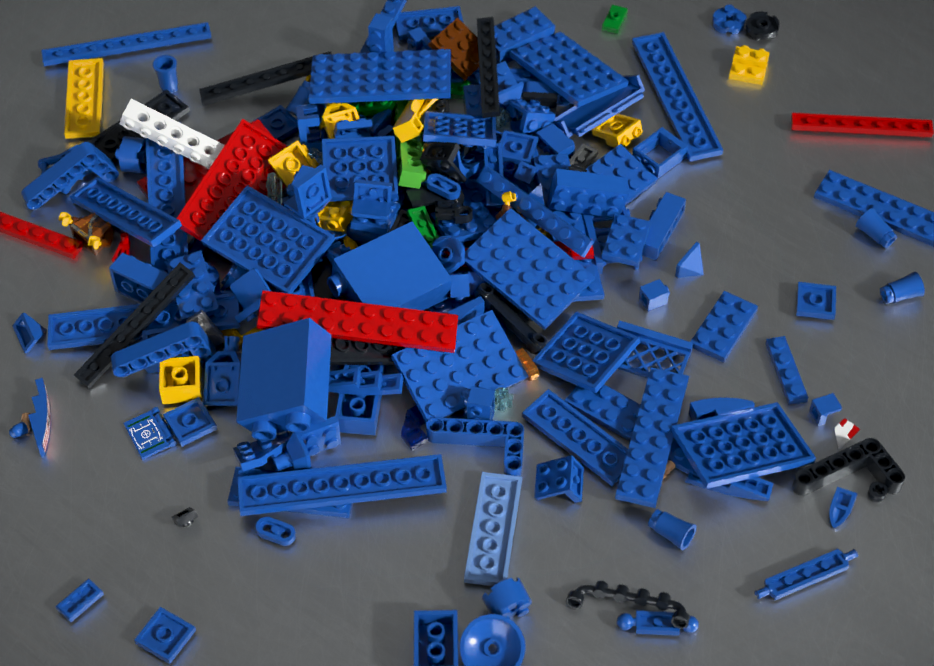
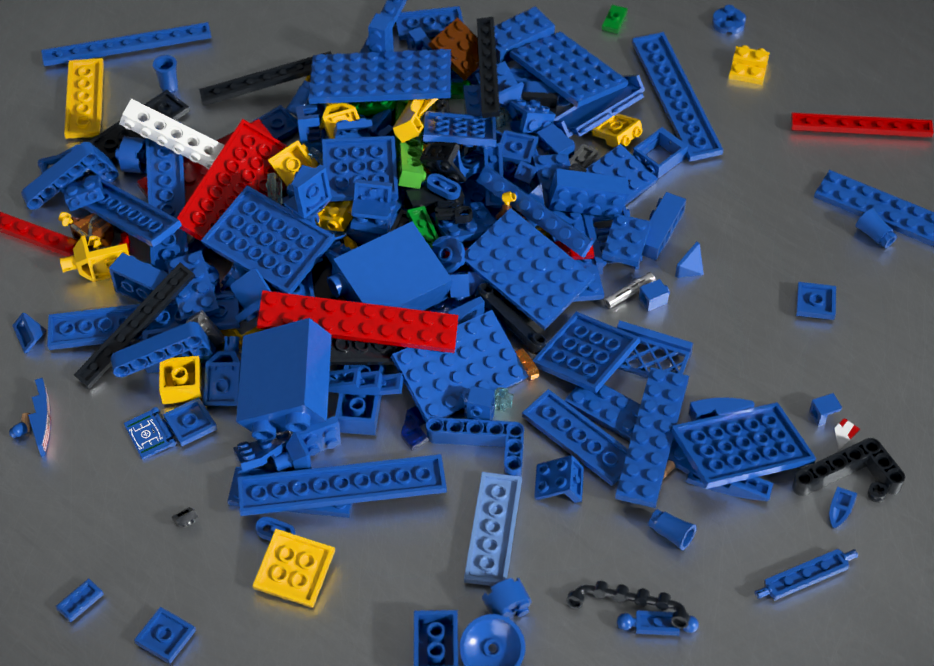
blue plate [690,291,758,363] -> none
black plate [745,11,780,40] -> none
blue plate [765,336,809,405] -> none
blue plant [880,271,925,304] -> none
none -> yellow plate [59,236,130,282]
none -> blue plate [63,174,105,211]
none -> yellow plate [253,529,335,608]
none -> light grey pin [603,272,656,309]

